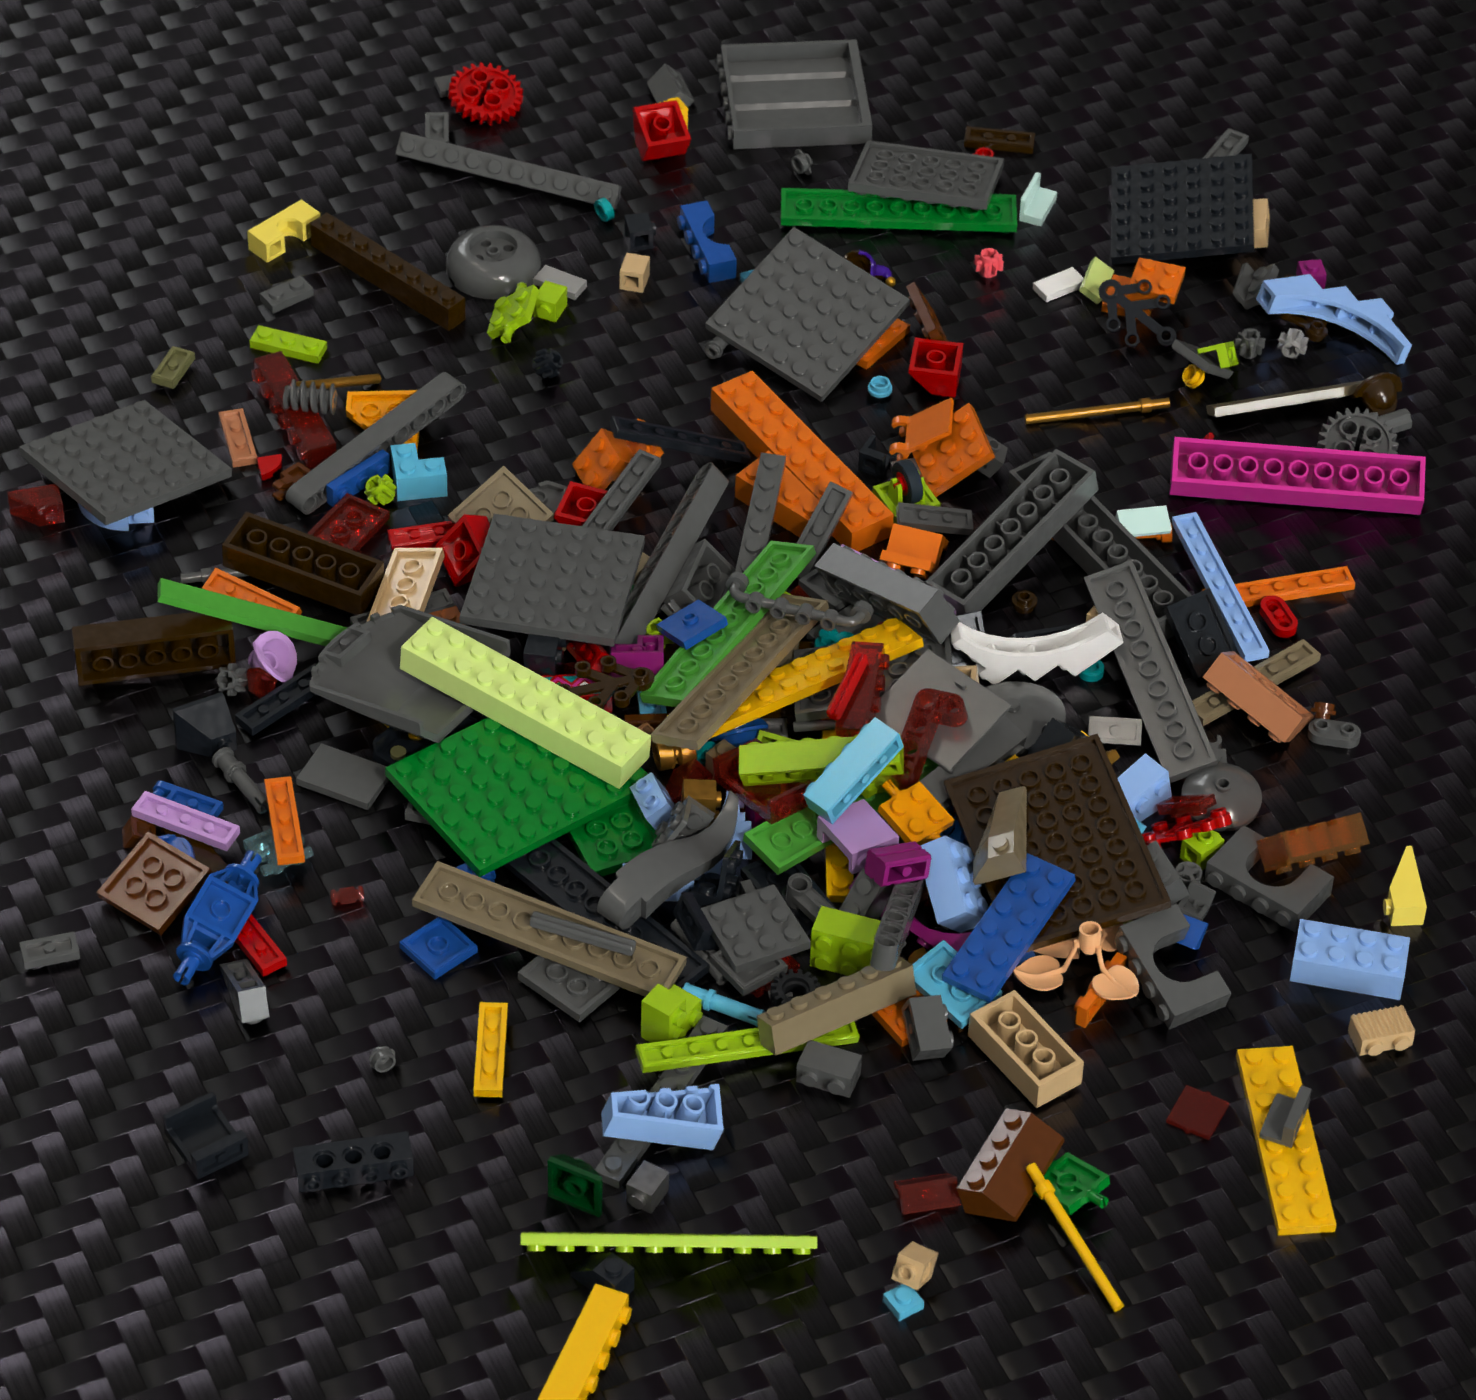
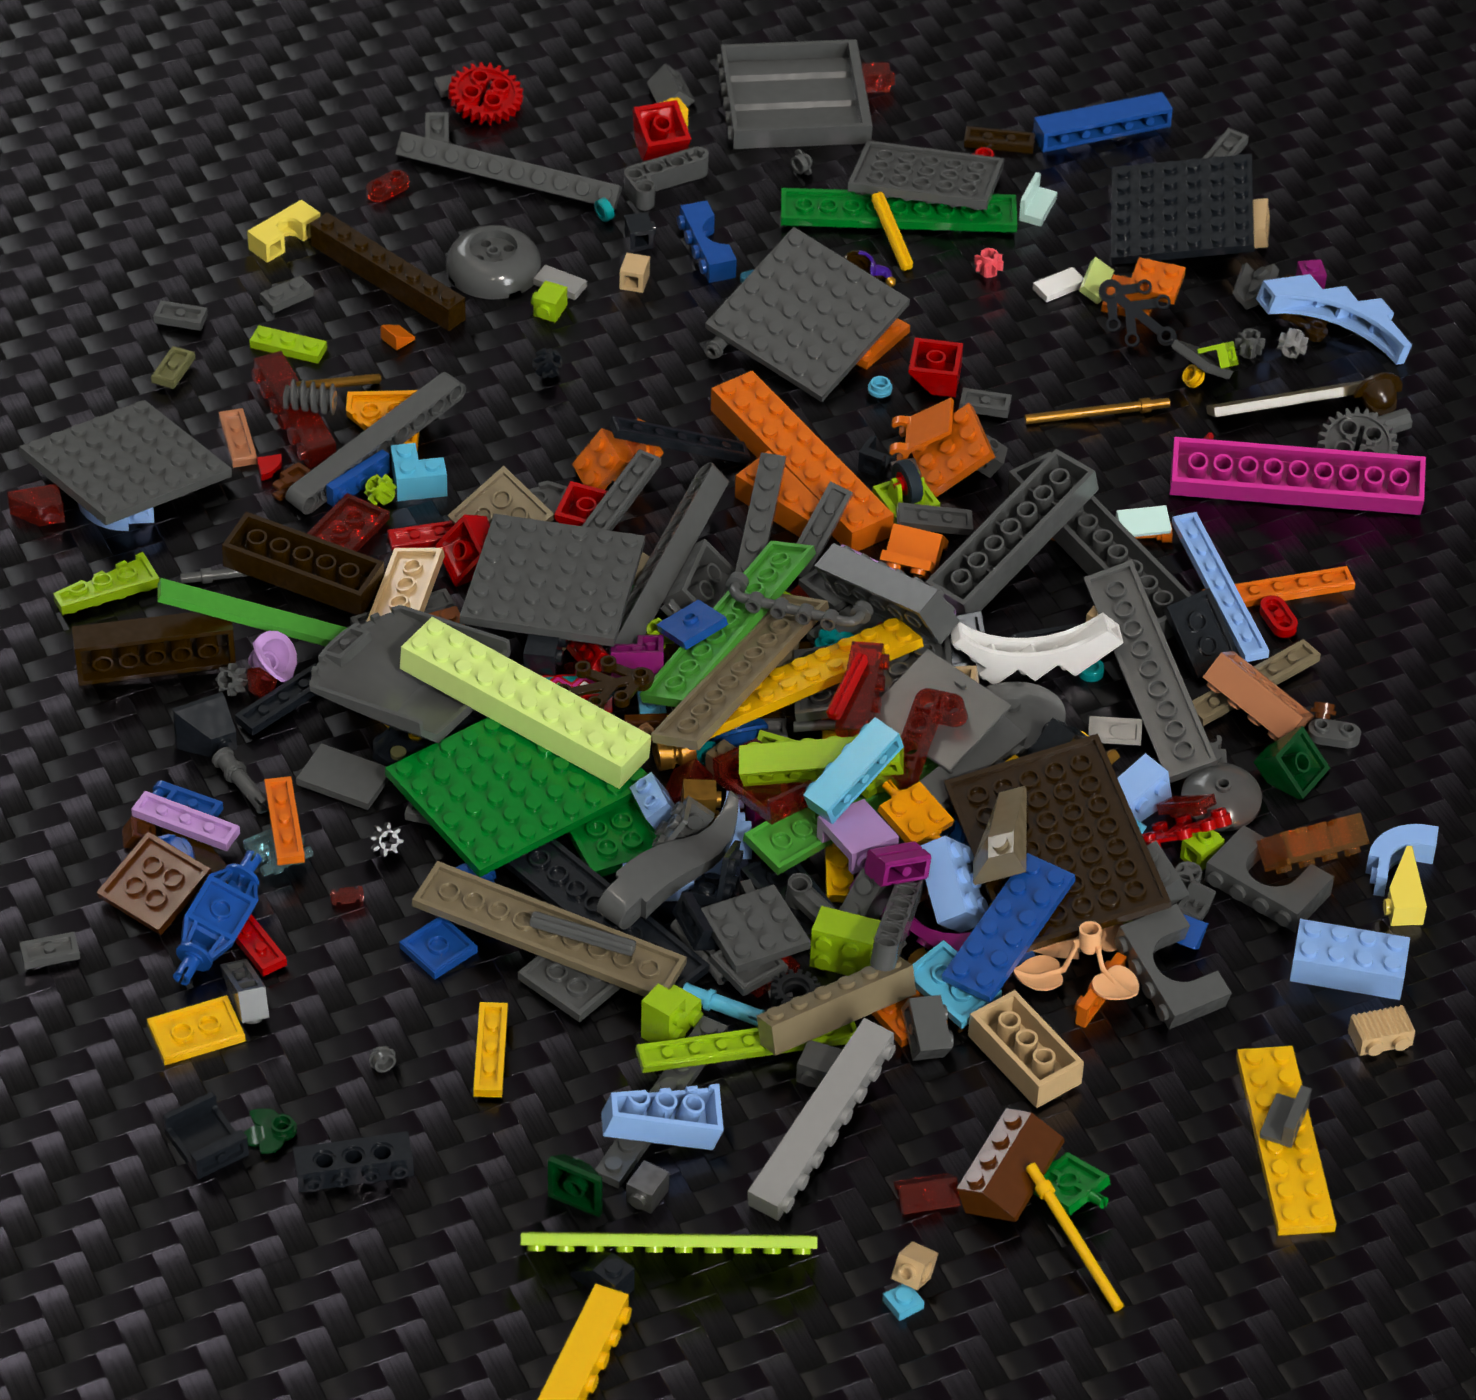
orange plate [202,568,302,615] -> none
lime plate [487,282,539,343] -> none
reddish brown plate [906,282,948,341] -> none
dark brown plate [1012,590,1037,614] -> none
clear red piece [1166,1085,1230,1140] -> none
none -> lime wing [53,552,160,615]
none -> yellow tile [147,995,246,1065]
none -> dark grey plate [153,300,208,331]
none -> dark green plate [244,1108,297,1154]
none -> clear red plate [366,170,409,202]
none -> dark grey gear [368,822,404,857]
none -> orange slope [380,325,415,350]
none -> dark grey beam [624,147,709,211]
none -> light grey brick [748,1018,896,1221]
none -> clear red brick [862,62,895,96]
none -> yellow axle [872,192,913,271]
none -> dark grey plate [959,388,1012,418]
none -> blue brick [1033,92,1173,152]
none -> dark green slope [1254,726,1330,800]
none -> light blue arch [1365,824,1439,897]

